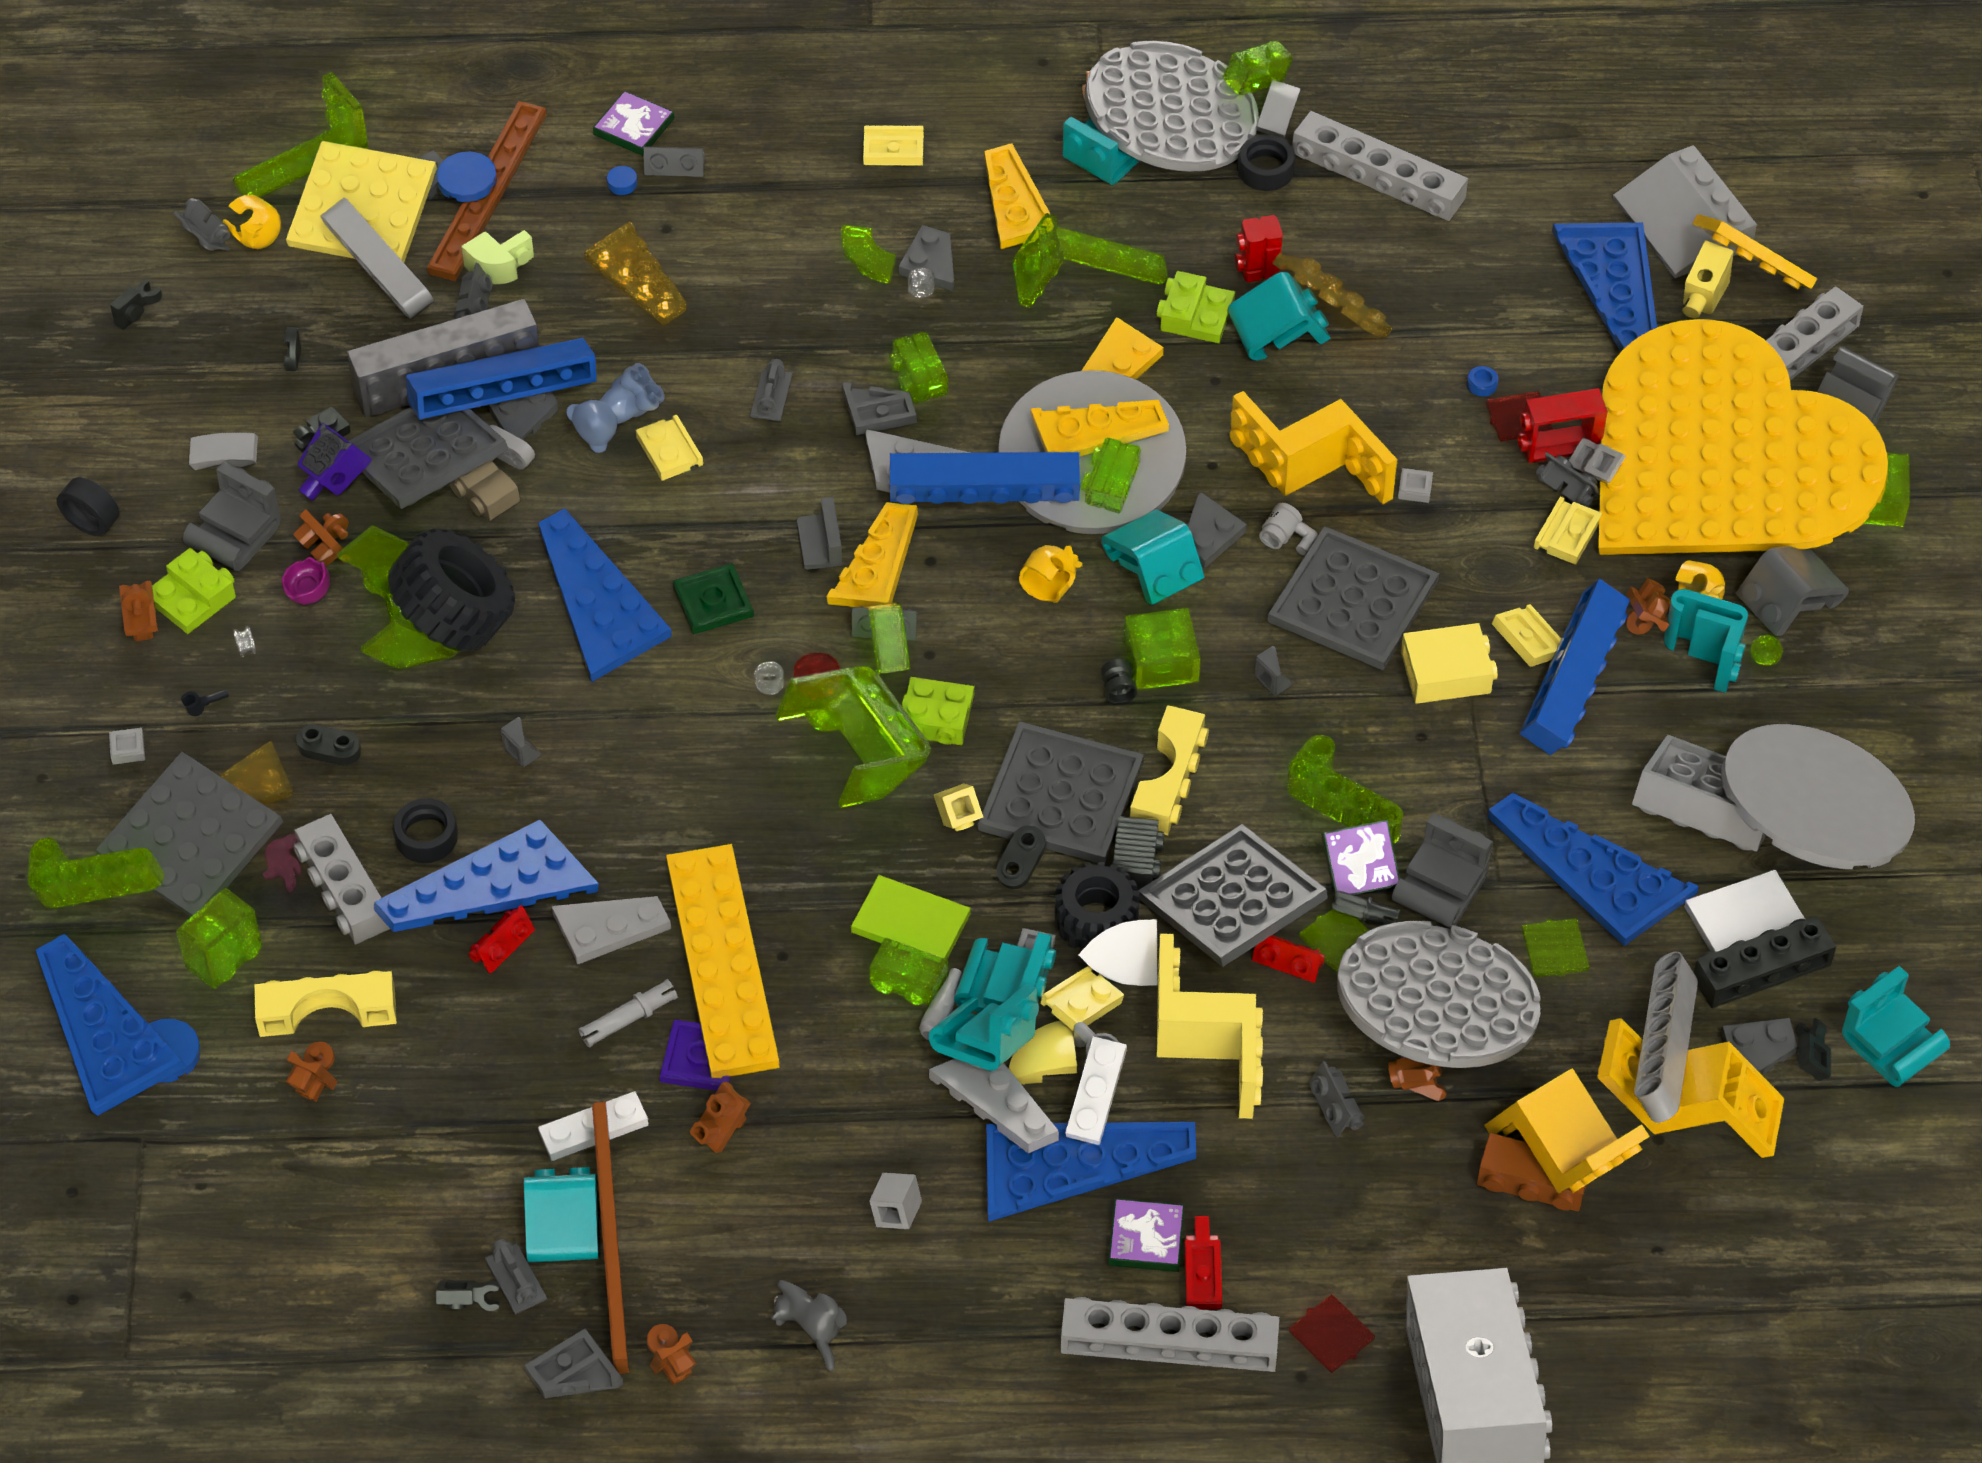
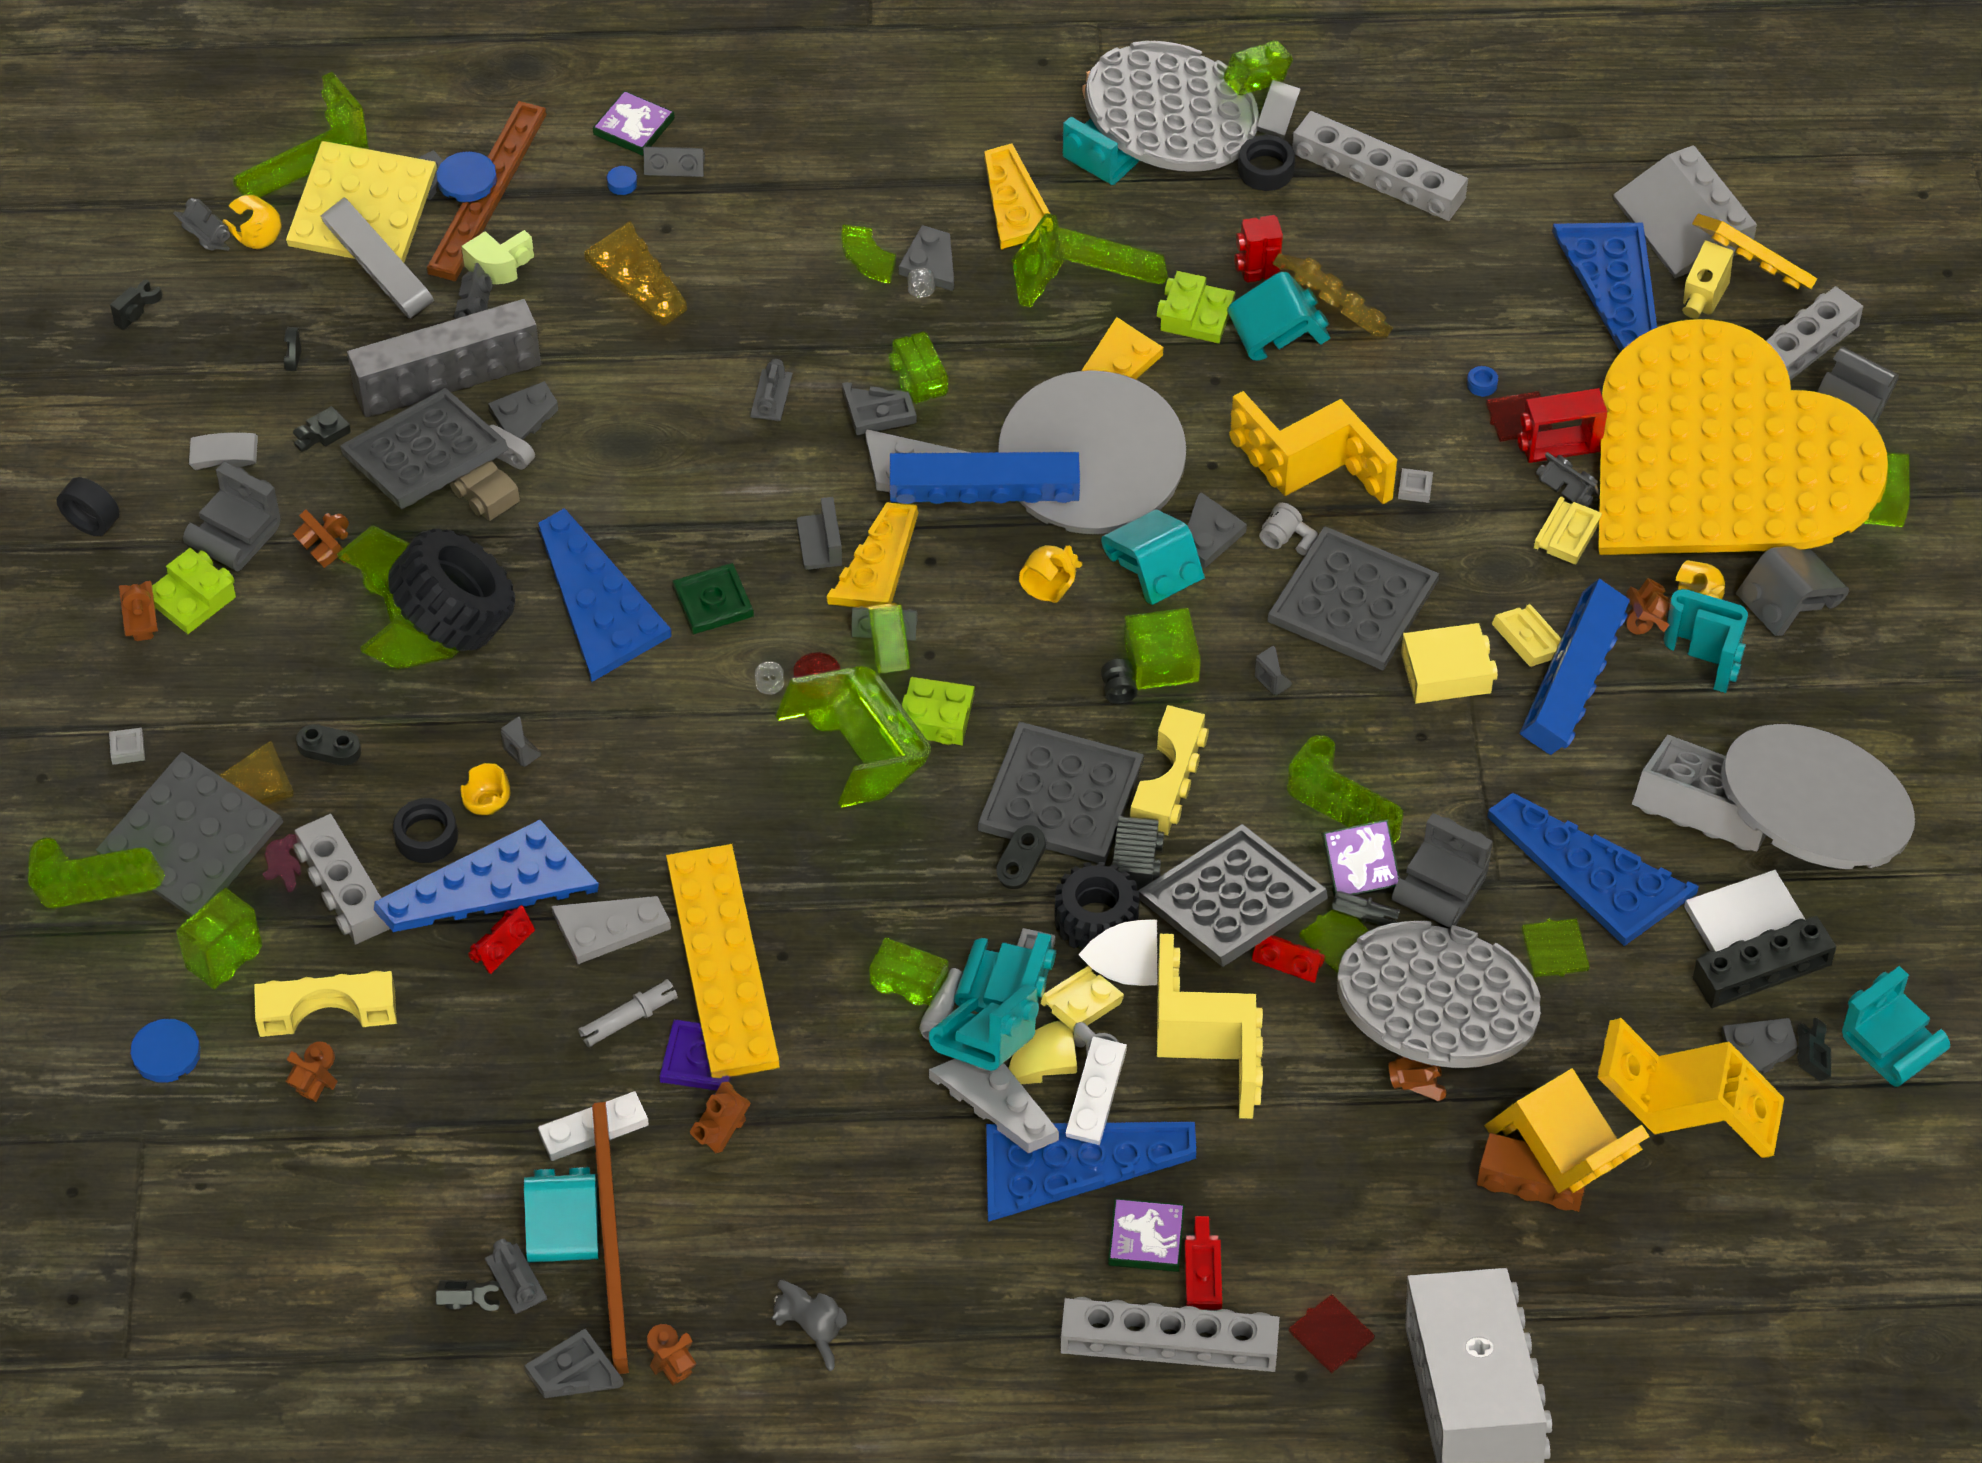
blue wing [35,934,187,1116] -> none
black hand [181,689,229,717] -> none
clear bush [233,625,257,657] -> none
magenta hair [281,557,330,605] -> none
dark purple torso [298,422,373,501] -> none
blue brick [406,338,597,419] -> none
sand blue animal [566,363,665,453] -> none
light yellow plate [636,415,703,481] -> none
lime tile [851,875,971,966] -> none
light yellow plate [863,126,924,165] -> none
light grey brick [869,1173,922,1229] -> none
light yellow brick [934,783,983,831] -> none
yellow wing [1030,399,1169,457] -> none
clear neon green brick [1081,437,1141,514] -> none
dark grey hinge [1308,1061,1364,1138] -> none
light grey slope [1569,438,1626,483] -> none
light grey beam [1634,952,1698,1123] -> none
clear neon green plate [1750,635,1783,666] -> none
none -> yellow hair [460,763,510,815]

